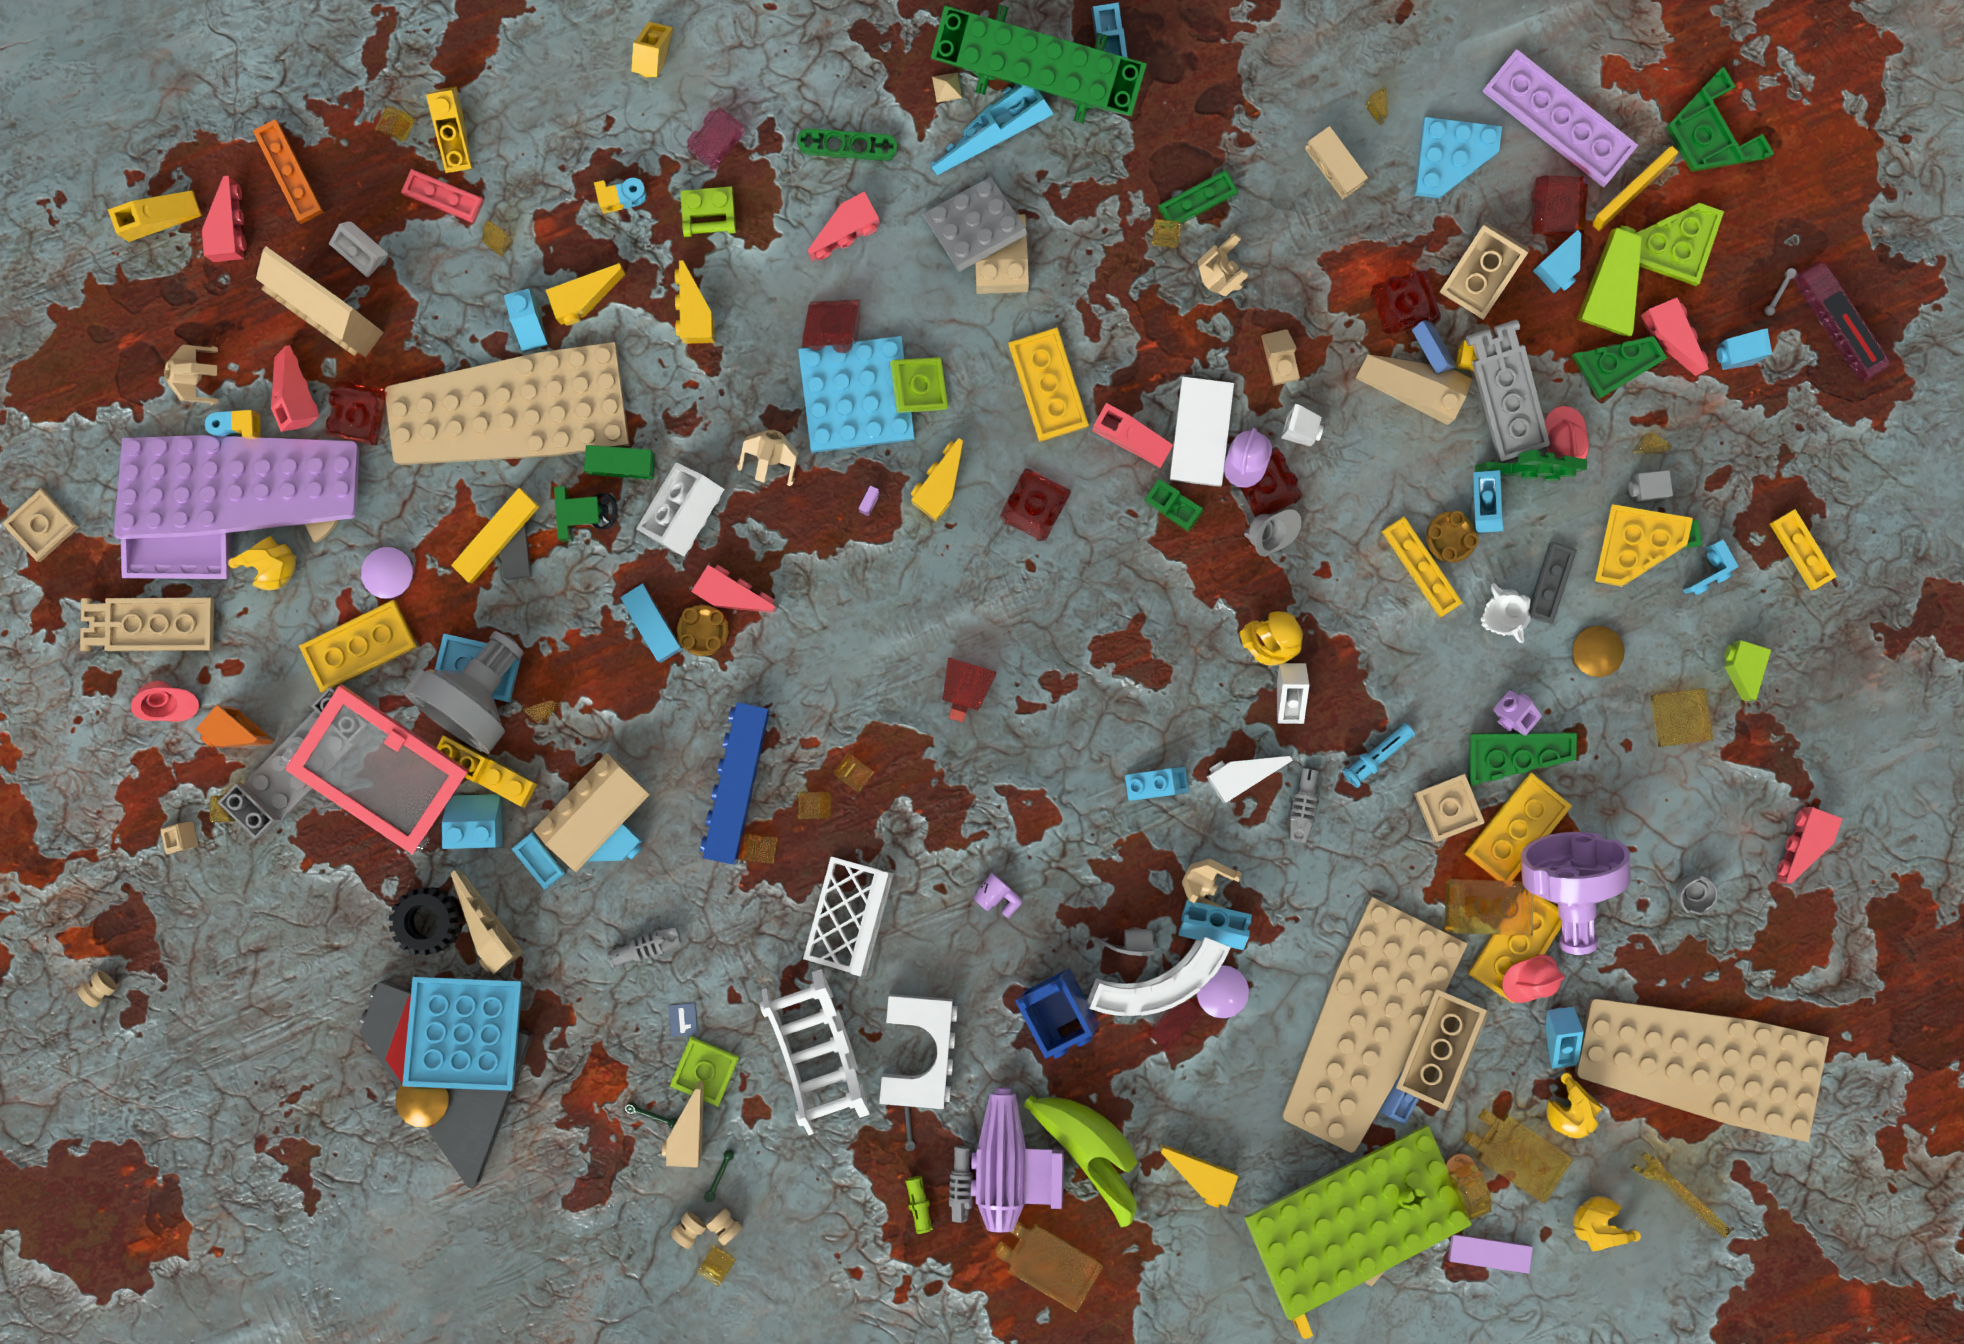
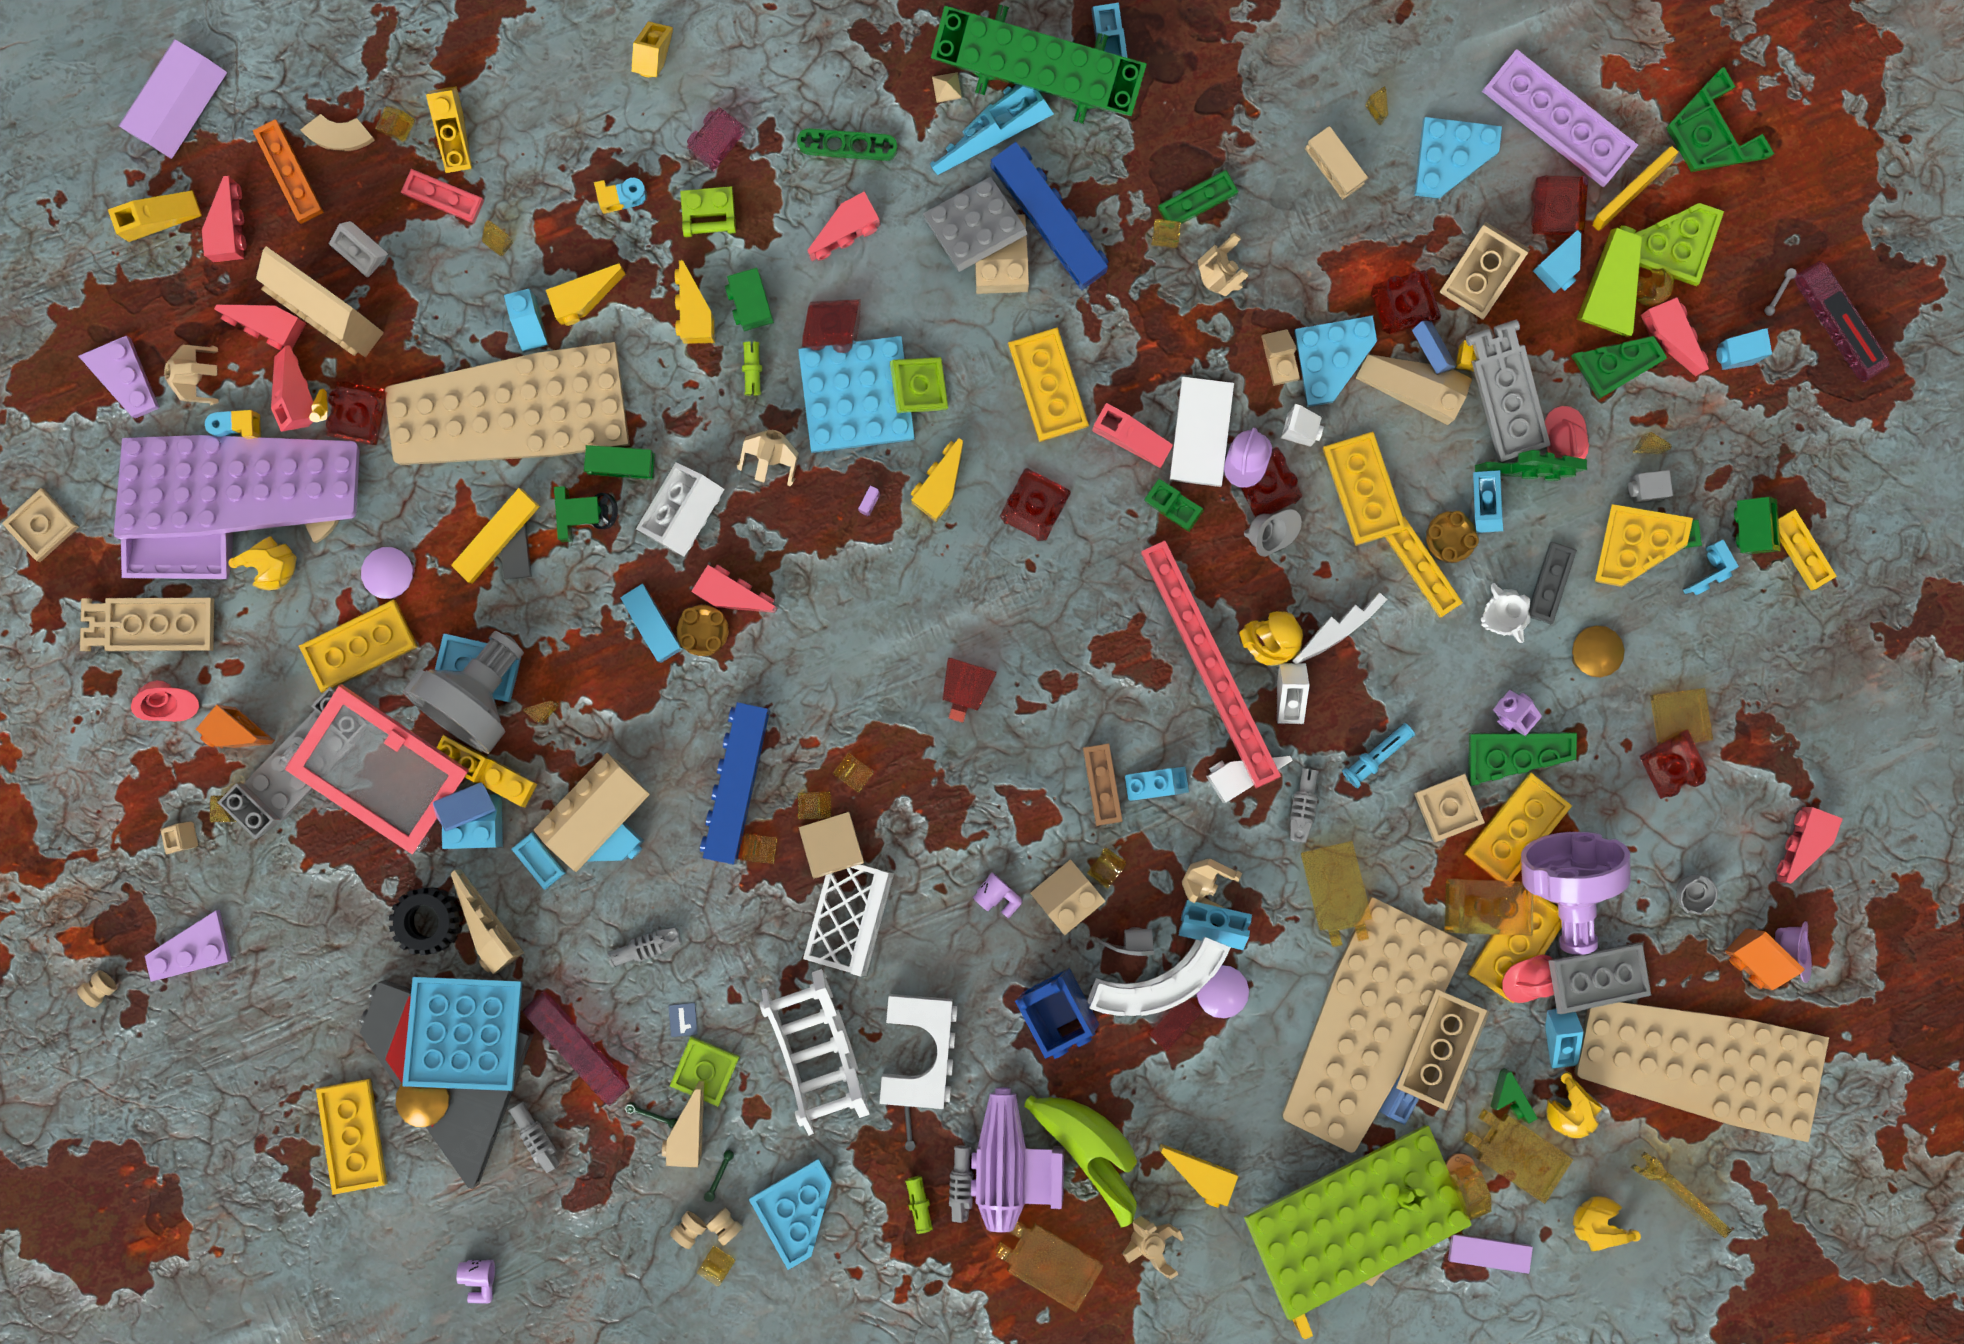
lime slope [1724,640,1771,701] -> none
none -> lavender wing [79,336,159,418]
none -> lavender slope [119,39,227,159]
none -> lavender wing [145,910,232,982]
none -> coral slope [214,305,306,351]
none -> tan tile [300,114,375,151]
none -> yellow bar [309,389,328,422]
none -> yellow tile [316,1078,387,1195]
none -> medium blue slope [433,782,496,832]
none -> lavender piece [457,1260,495,1303]
none -> light grey hinge [508,1101,560,1173]
none -> clear pink beam [523,991,630,1106]
none -> green piece [725,268,774,332]
none -> lime pin [742,341,762,396]
none -> medium azure plate [749,1158,832,1270]
none -> tan tile [799,812,864,879]
none -> blue brick [991,142,1108,291]
none -> tan slope [1030,859,1106,935]
none -> medium nougat plate [1083,743,1123,826]
none -> clear yellow slope [1087,848,1126,888]
none -> tan piece [1123,1216,1184,1279]
none -> coral plate [1141,541,1281,789]
none -> white slope [1293,593,1388,664]
none -> medium azure plate [1294,316,1377,407]
none -> clear yellow tile [1301,841,1372,948]
none -> yellow tile [1323,431,1407,546]
none -> green slope [1491,1068,1538,1124]
none -> light grey tile [1548,943,1651,1014]
none -> clear yellow hair [1636,268,1674,307]
none -> clear red slope [1639,729,1709,799]
none -> orange slope [1725,928,1805,990]
none -> green piece [1734,497,1781,554]
none -> lavender piece [1775,921,1812,983]

